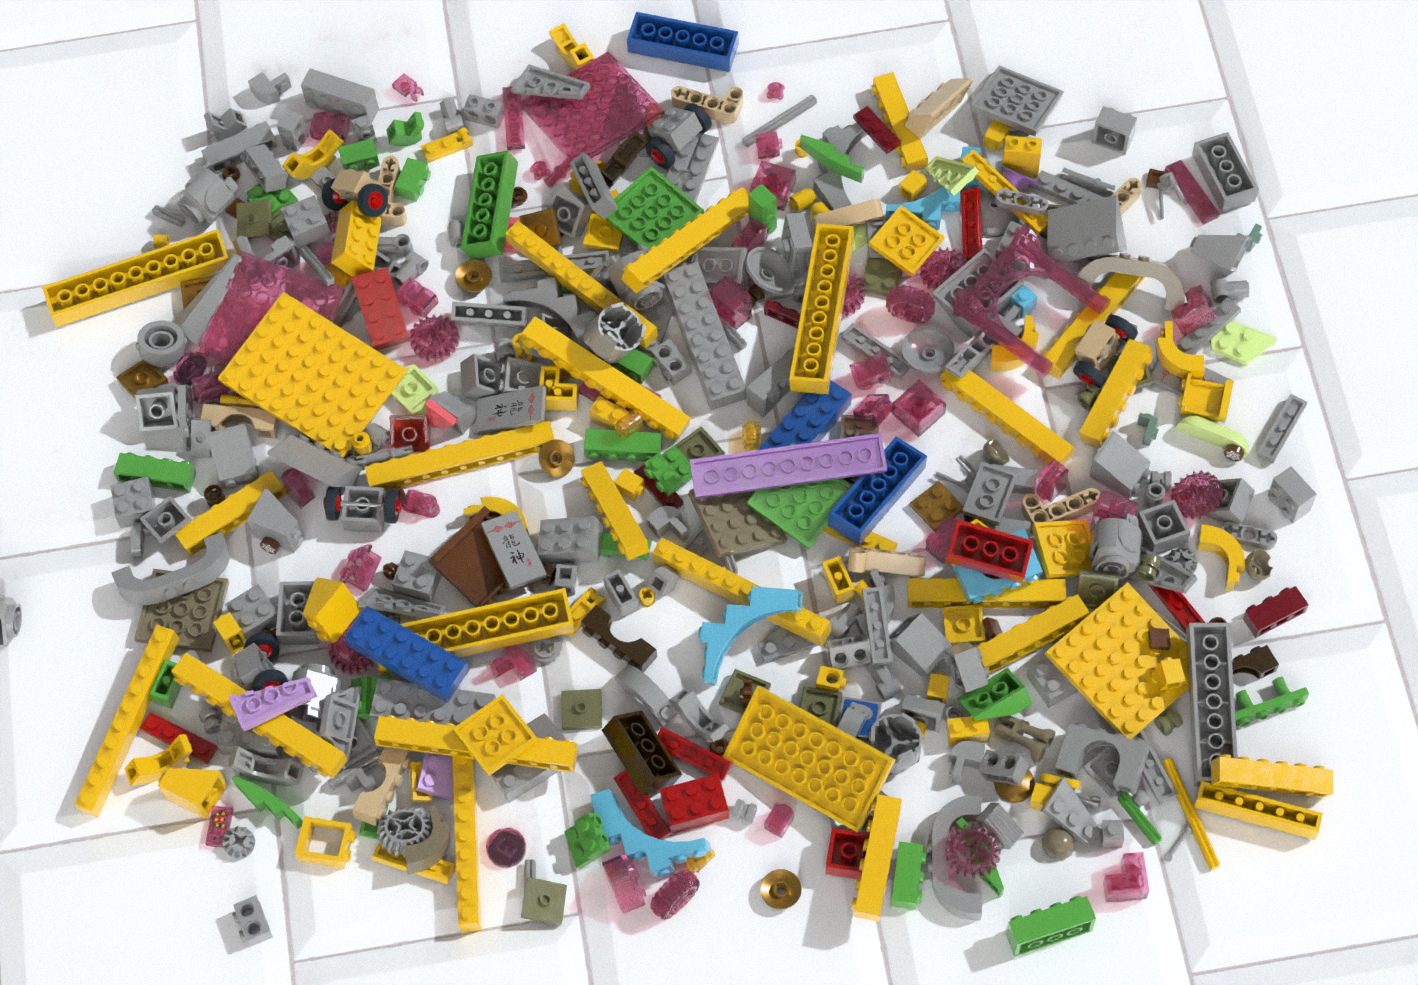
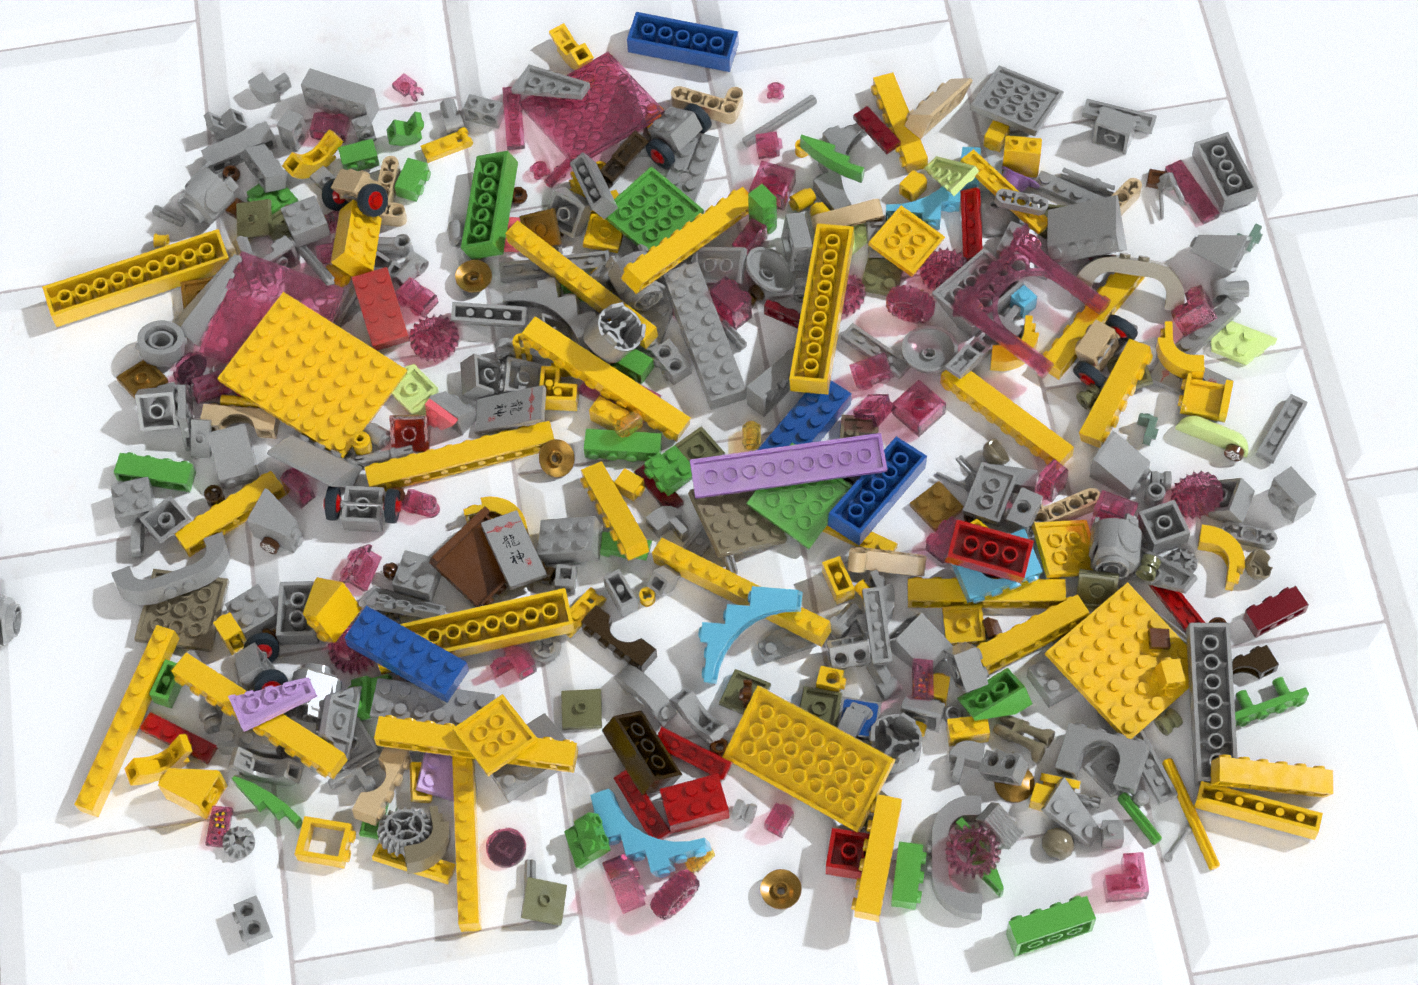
none -> clear pink tile [912,658,934,700]
none -> light grey brick [1003,487,1043,534]
none -> light grey plate [1082,99,1157,134]

